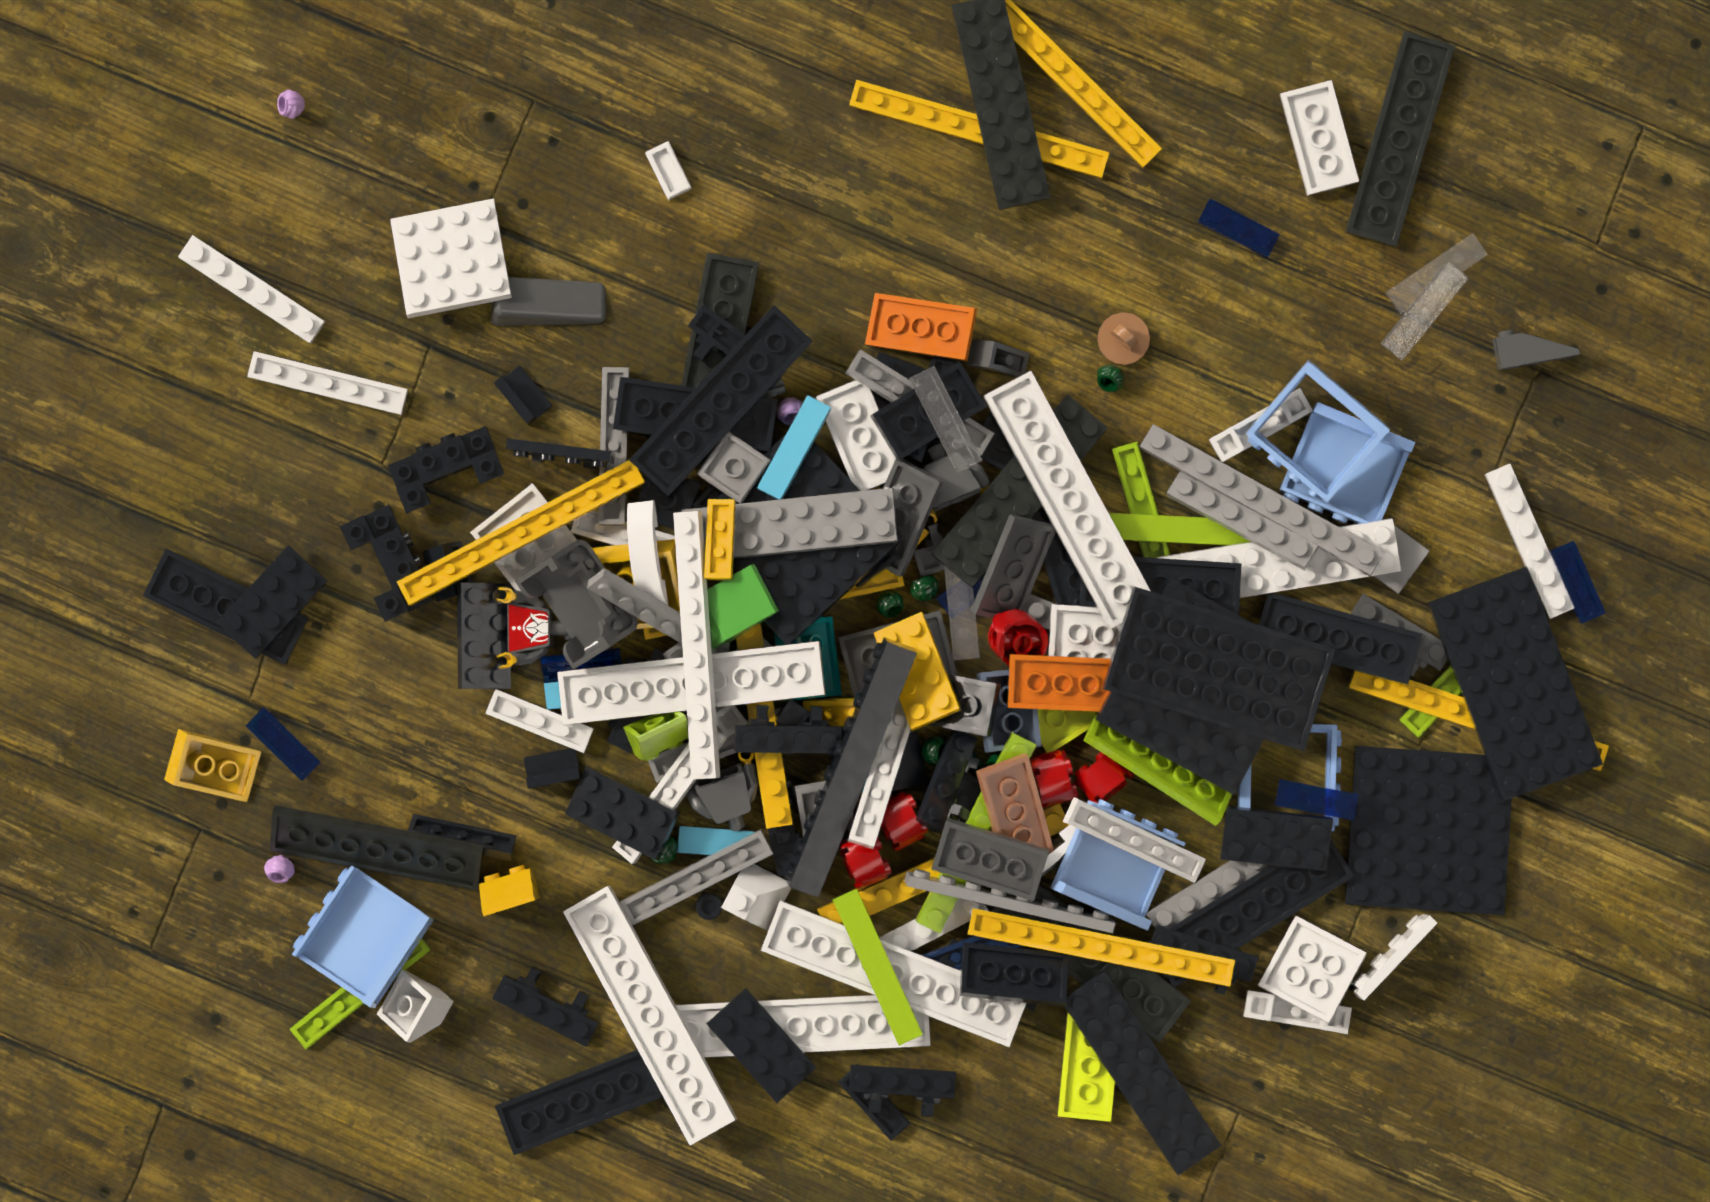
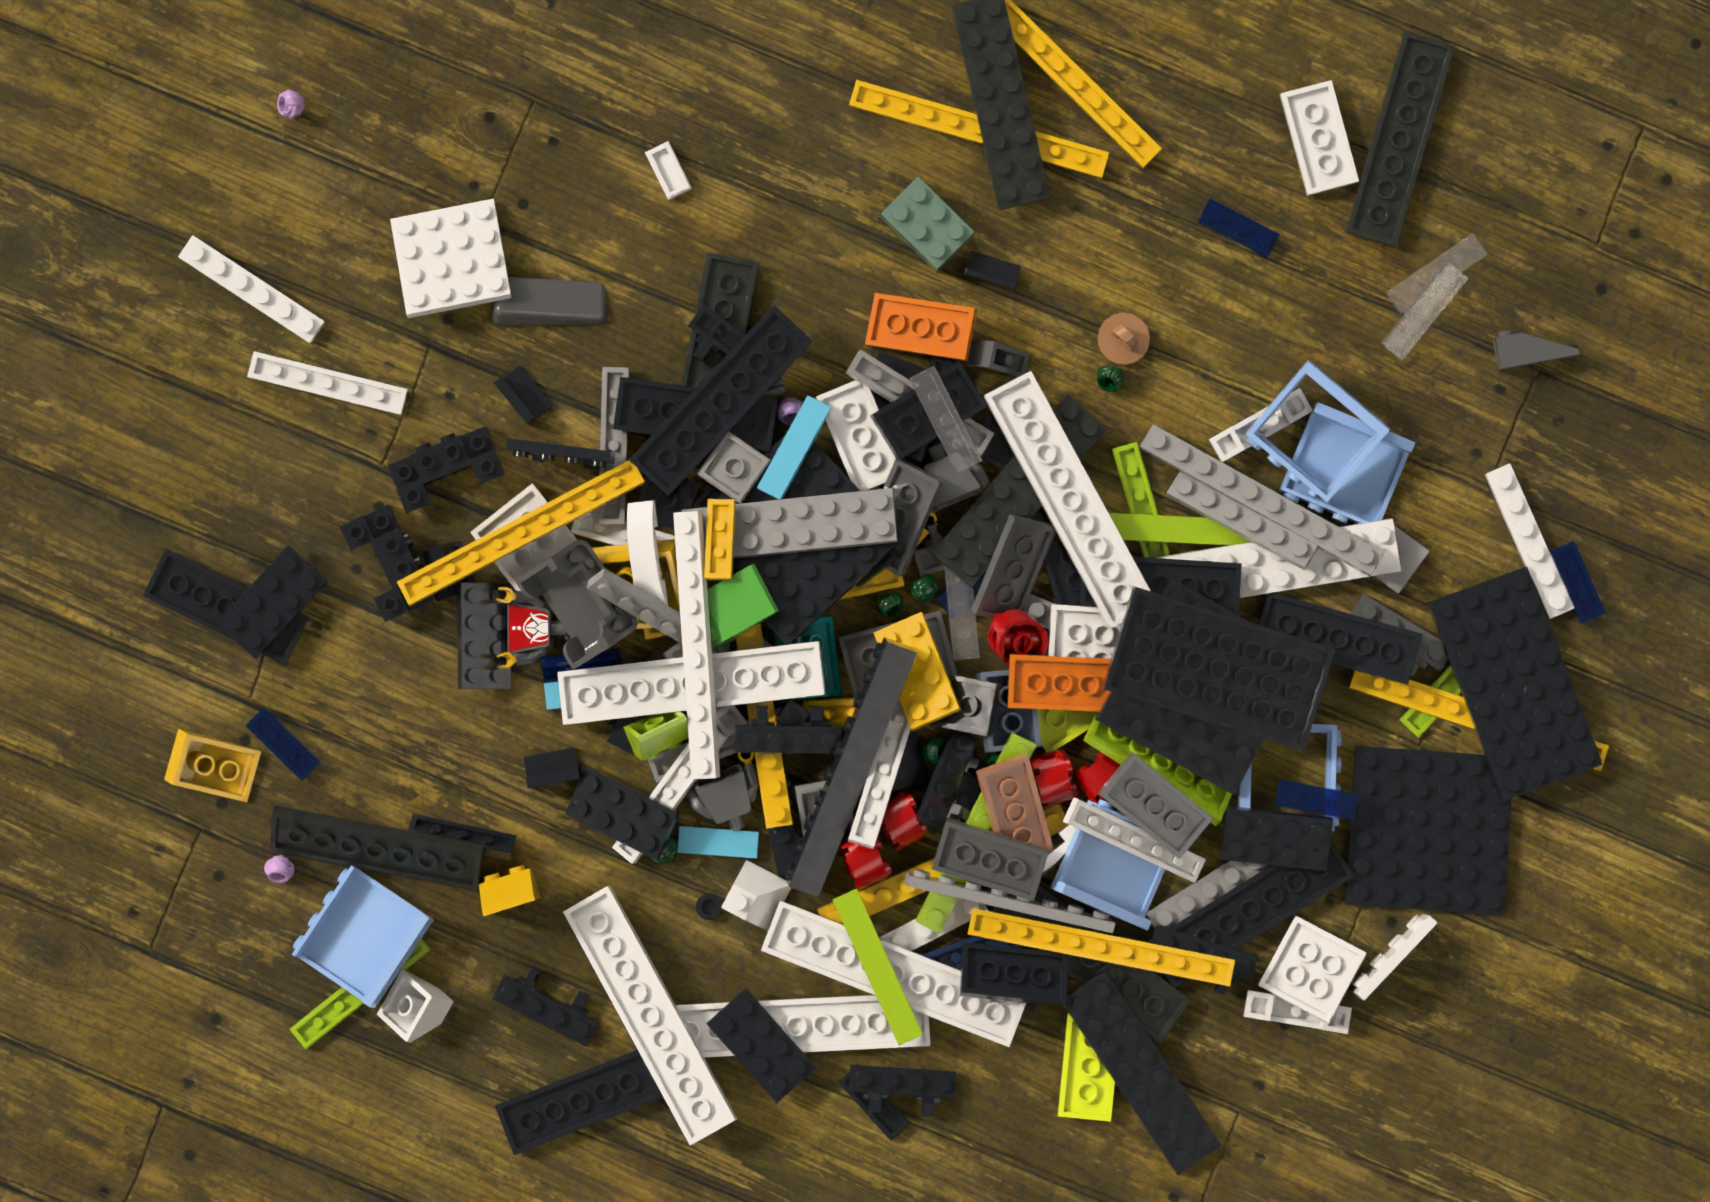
white plate [485,689,594,753] -> none
light grey plate [620,829,773,926] -> none
none -> sand green brick [881,177,974,273]
none -> black panel [963,251,1021,292]
none -> dark grey plate [1098,752,1213,859]

